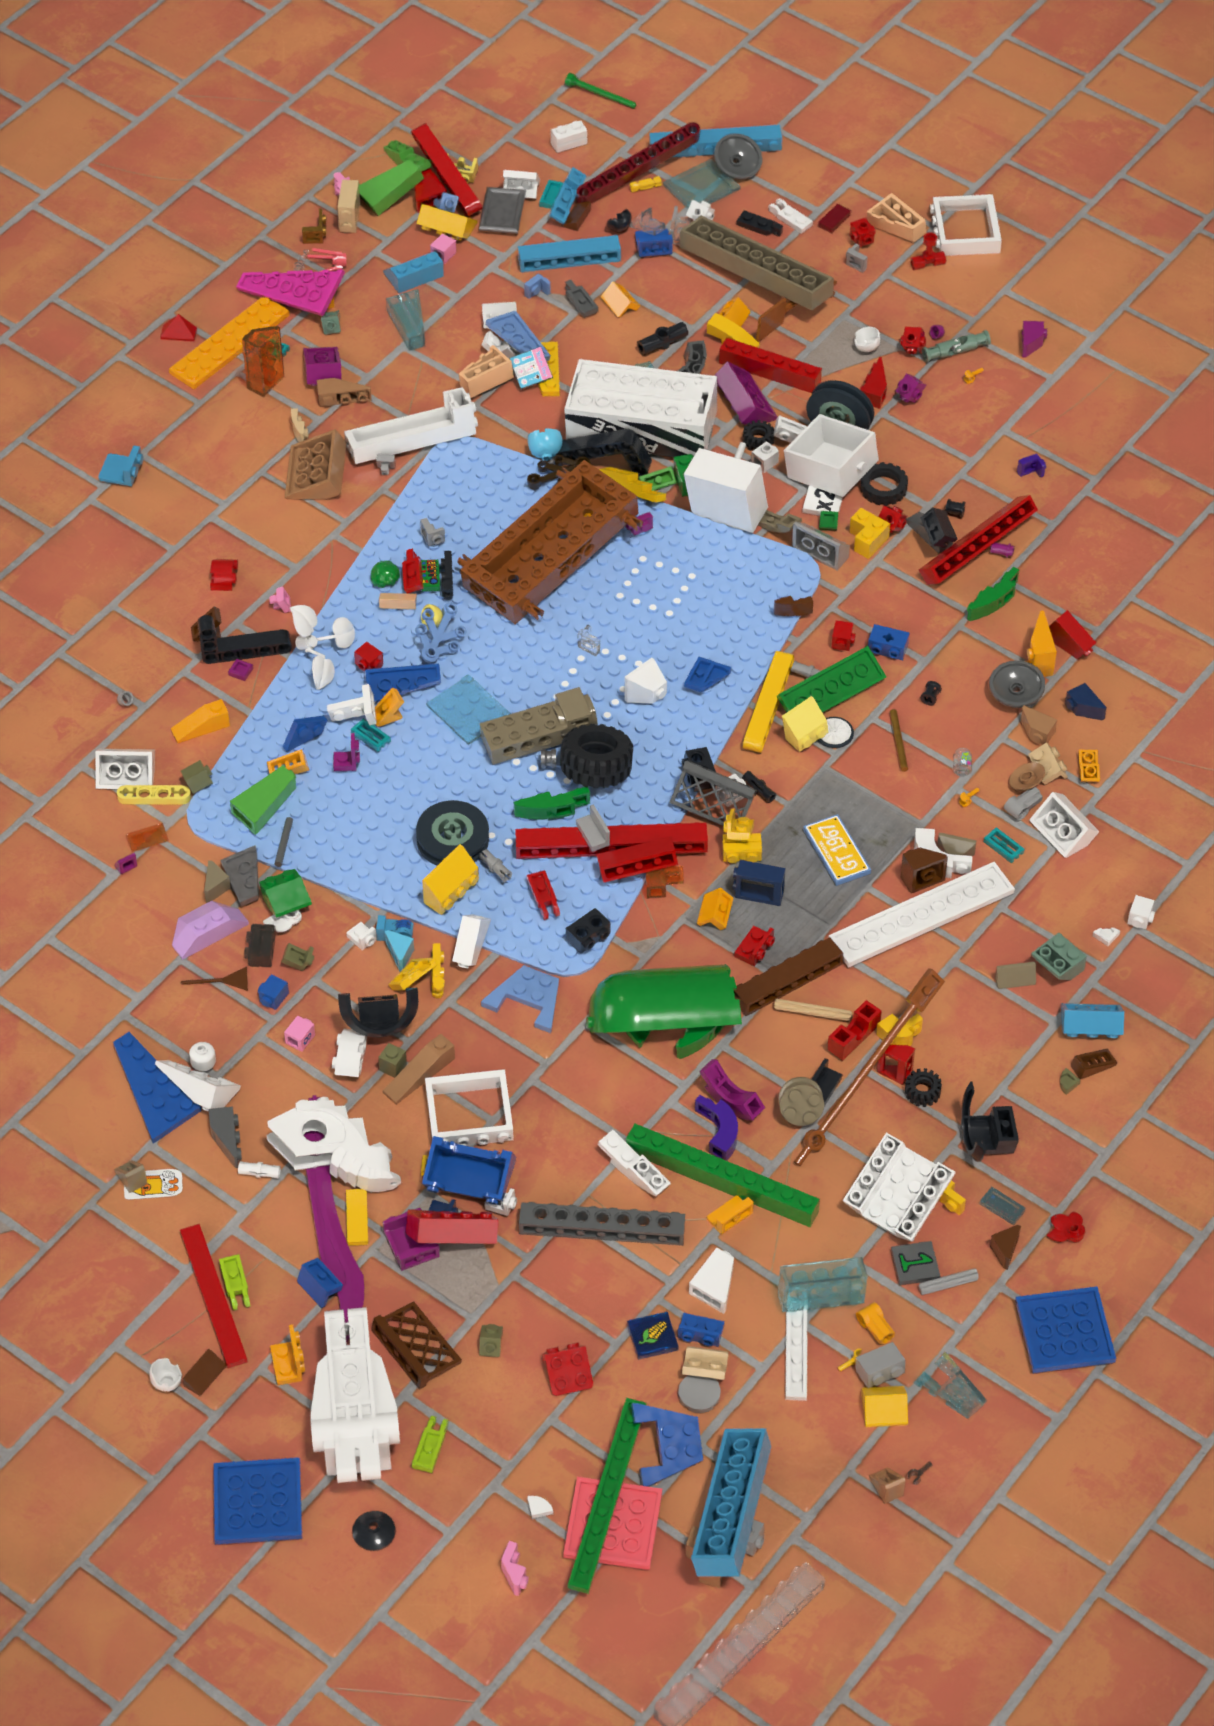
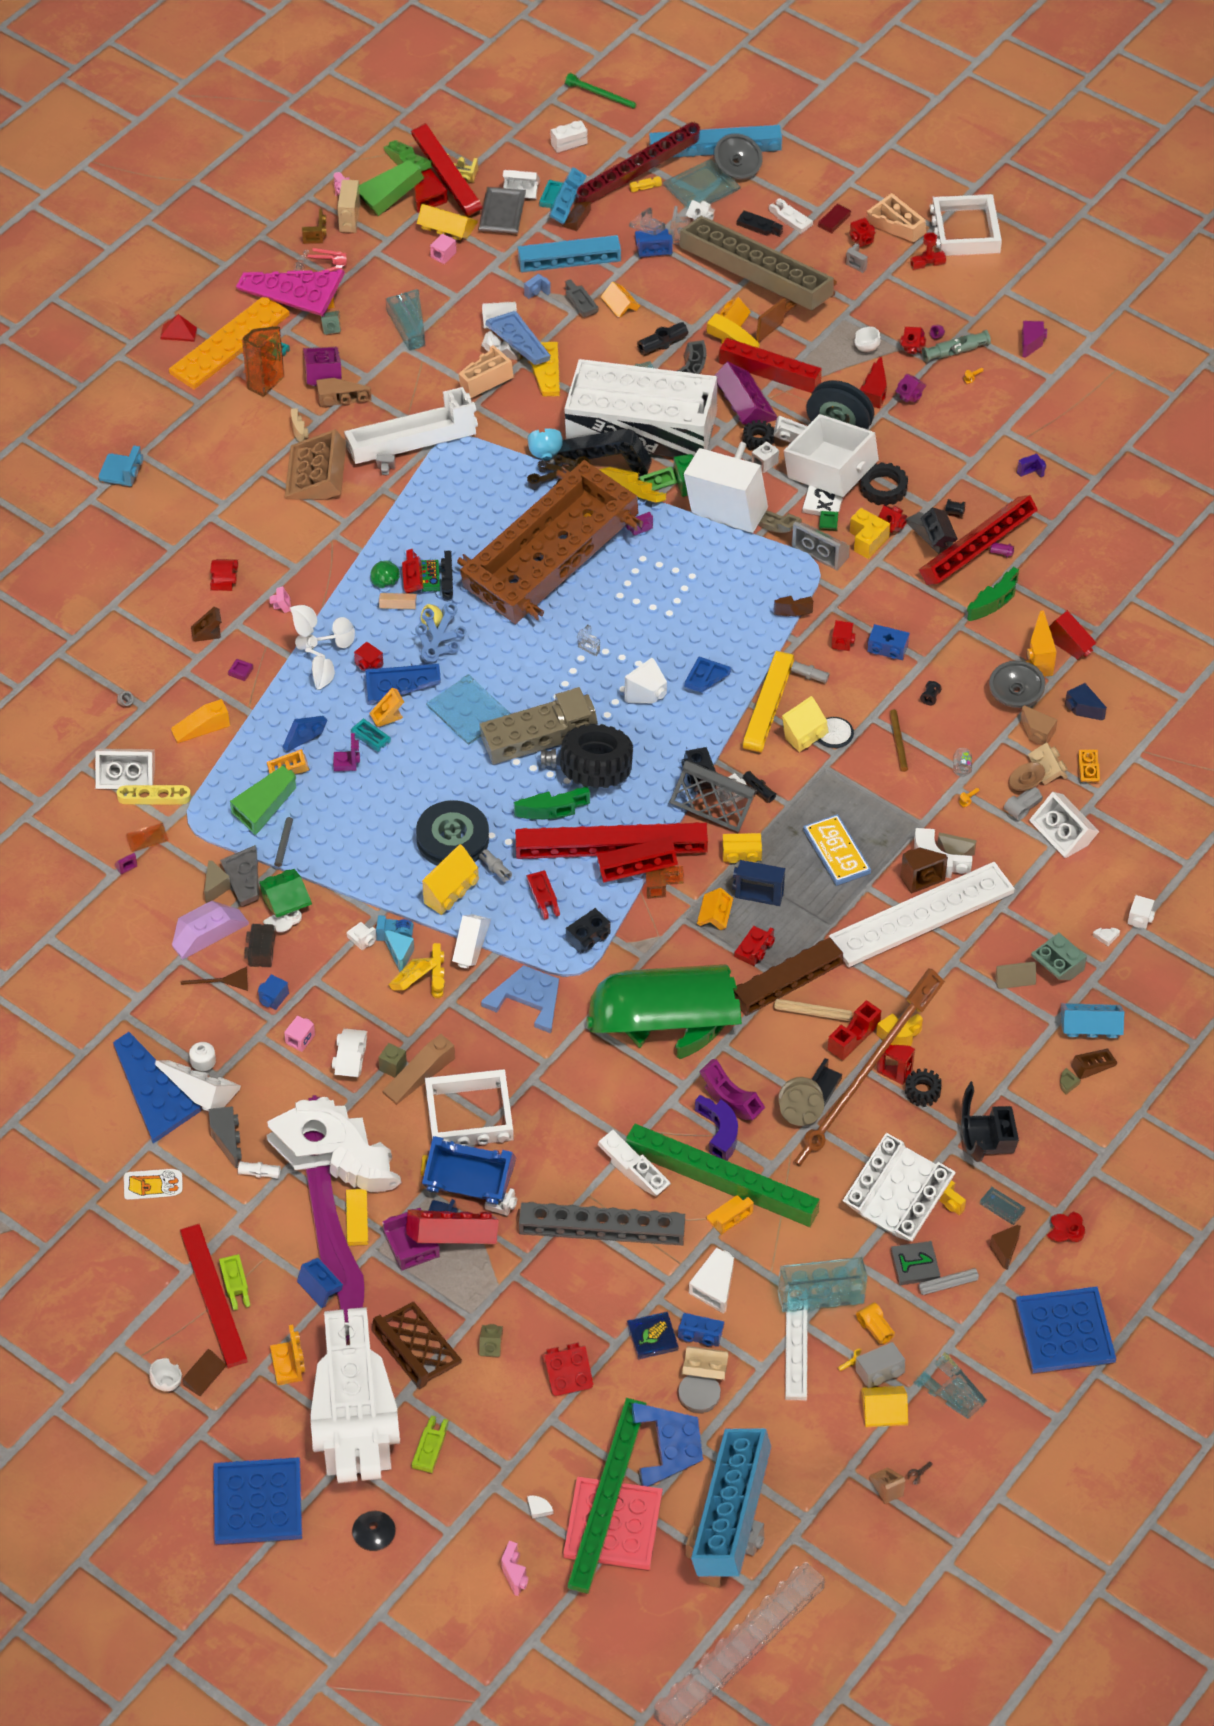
dark tan slope [114,1160,147,1193] -> none
olive brick [181,760,213,794] -> none
black beam [197,615,292,664] -> none
olive bracket [281,943,314,971] -> none
white bracket [327,684,377,725] -> none
black piece [338,988,419,1037] -> none
dark azure slope [383,251,444,293] -> none
light grey bracket [420,518,445,547] -> none
medium blue bracket [433,192,459,213] -> none
piece [509,346,553,390] -> none
light grey panel [576,804,610,852] -> none
black hair [606,209,632,232] -> none
yellow bracket [724,809,754,840] -> none
green plate [777,646,887,713] -> none
teal tile [983,827,1025,863] -> none

